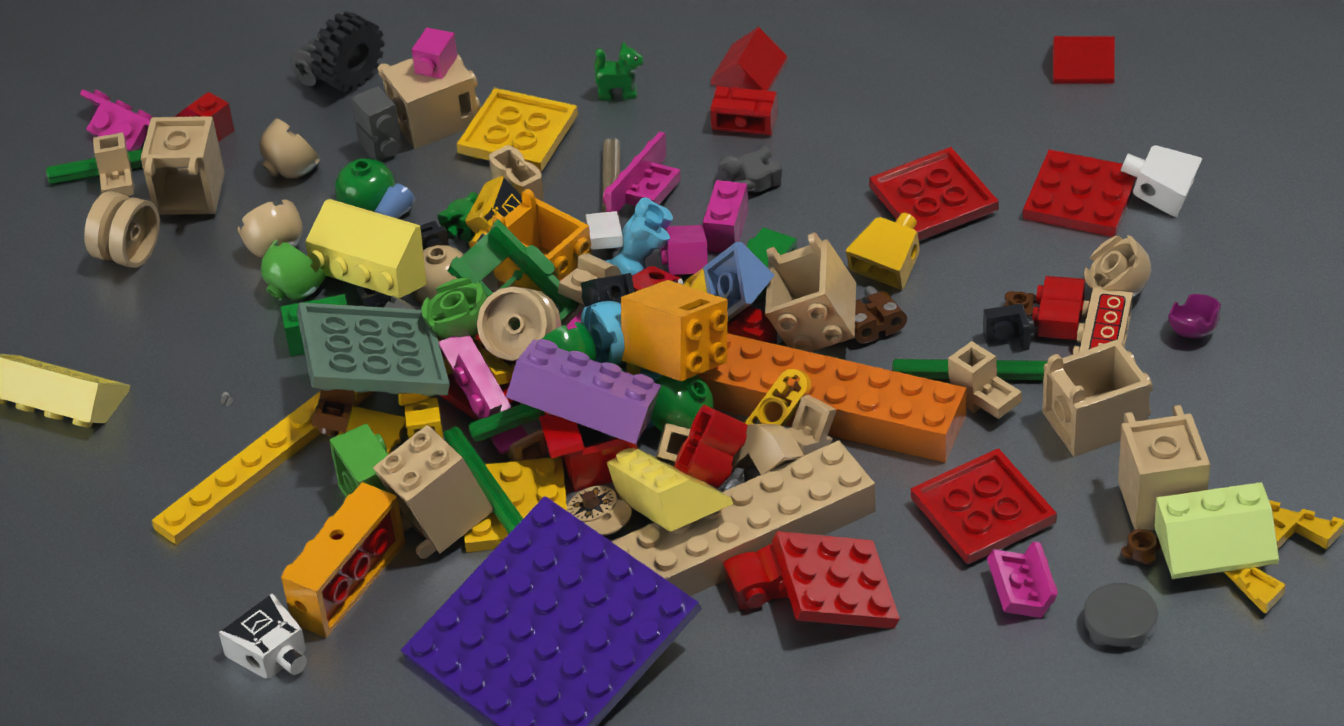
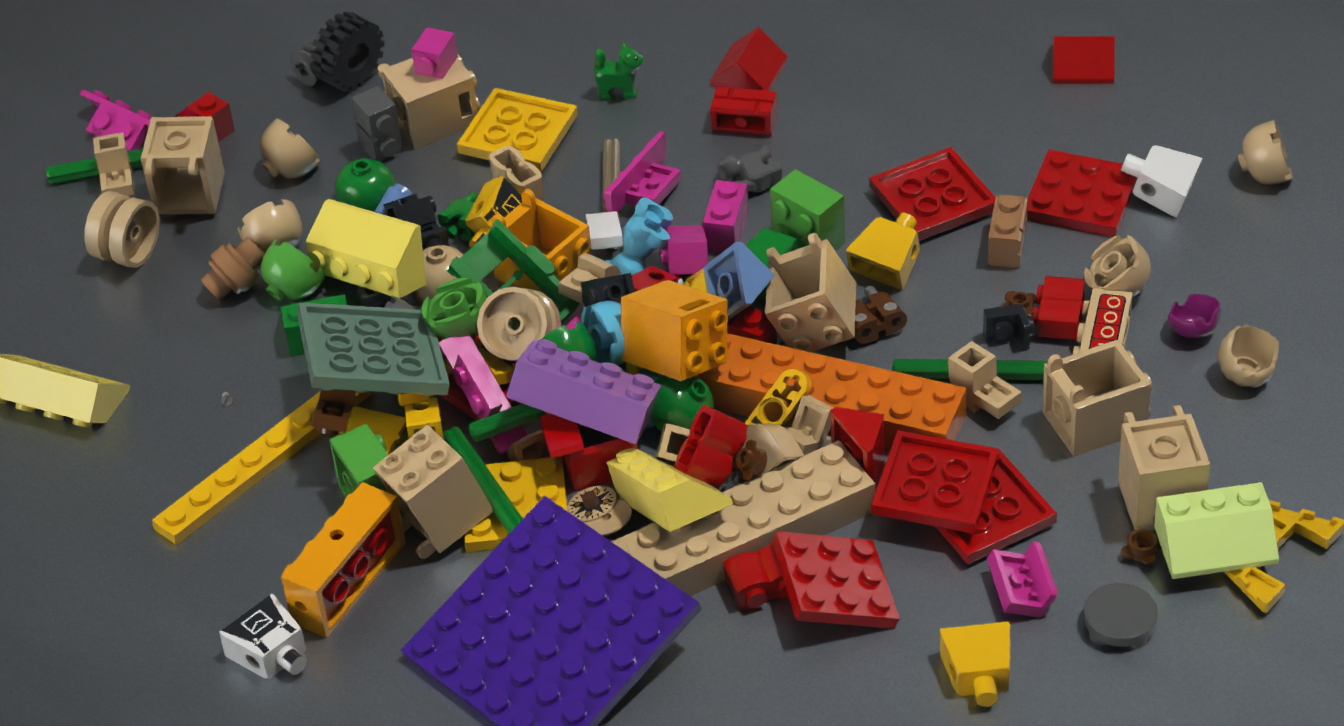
none -> medium nougat piece [201,236,265,301]
none -> black brick [383,193,437,225]
none -> reddish brown plate [735,439,767,481]
none -> bright green brick [770,169,845,251]
none -> red slope [830,407,885,491]
none -> red plate [871,430,999,534]
none -> yellow torso [940,621,1010,707]
none -> medium nougat brick [988,194,1028,268]
none -> tan hair [1217,324,1279,388]
none -> tan cylinder [1238,120,1293,185]

